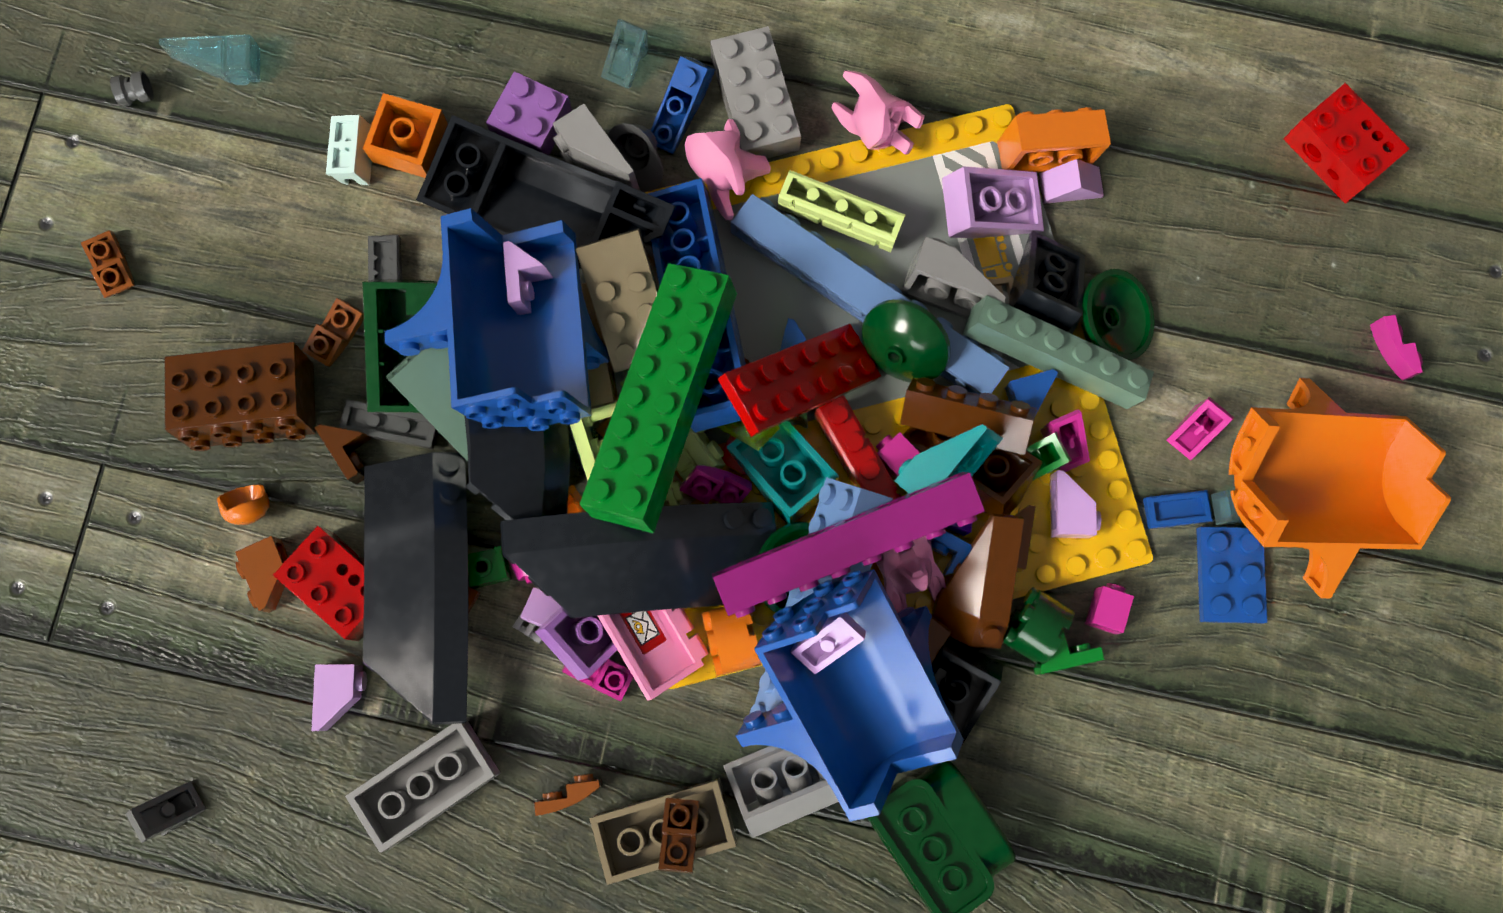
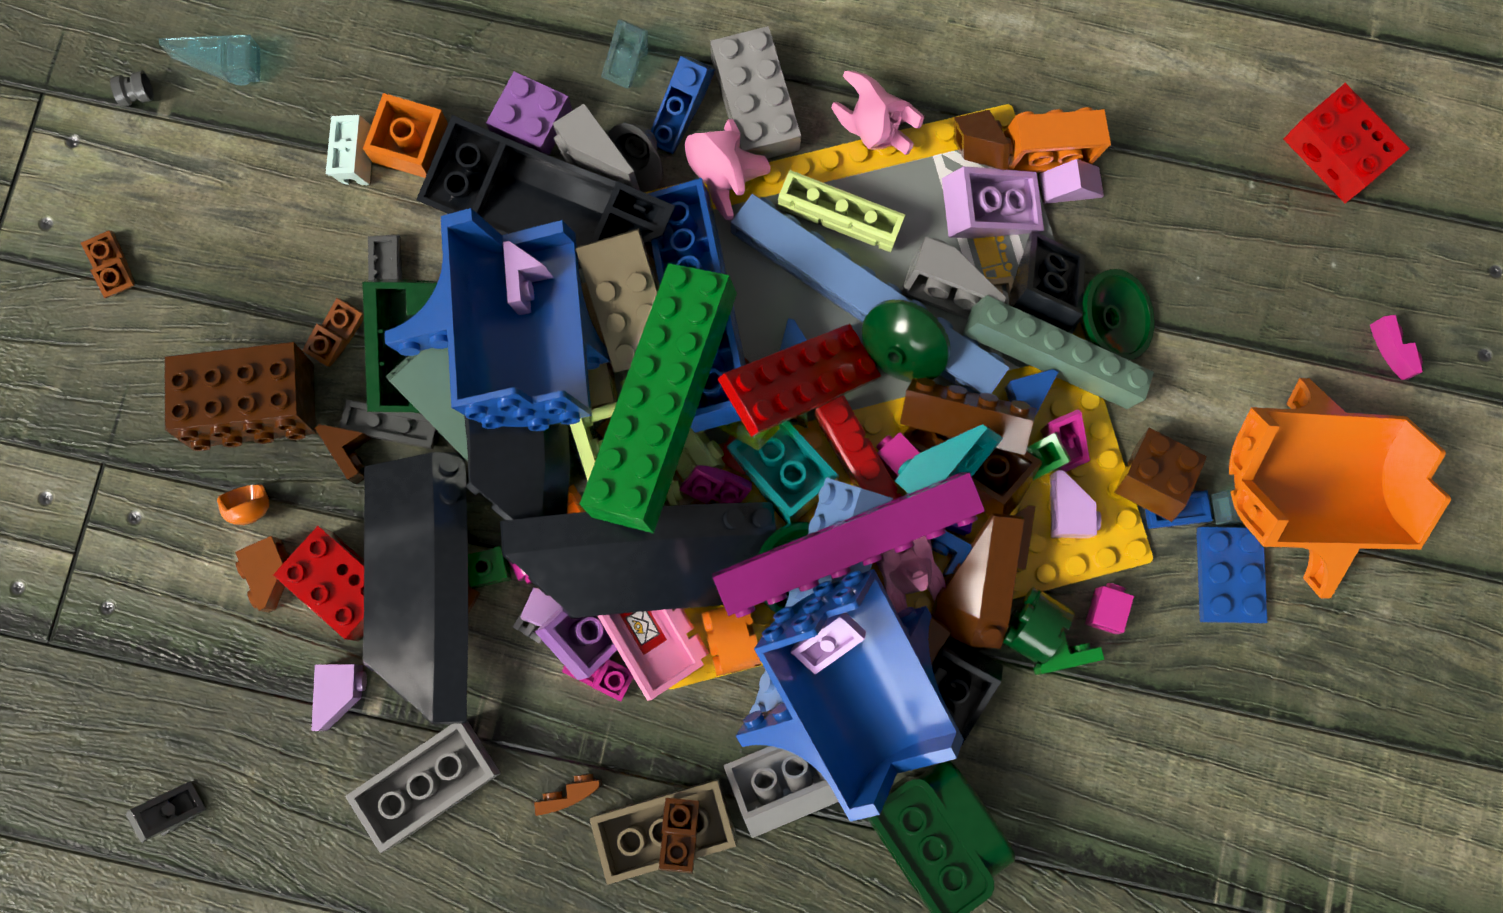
dark pink slope [1166,397,1234,461] -> none
none -> reddish brown slope [954,110,1013,170]
none -> reddish brown brick [1114,427,1207,522]

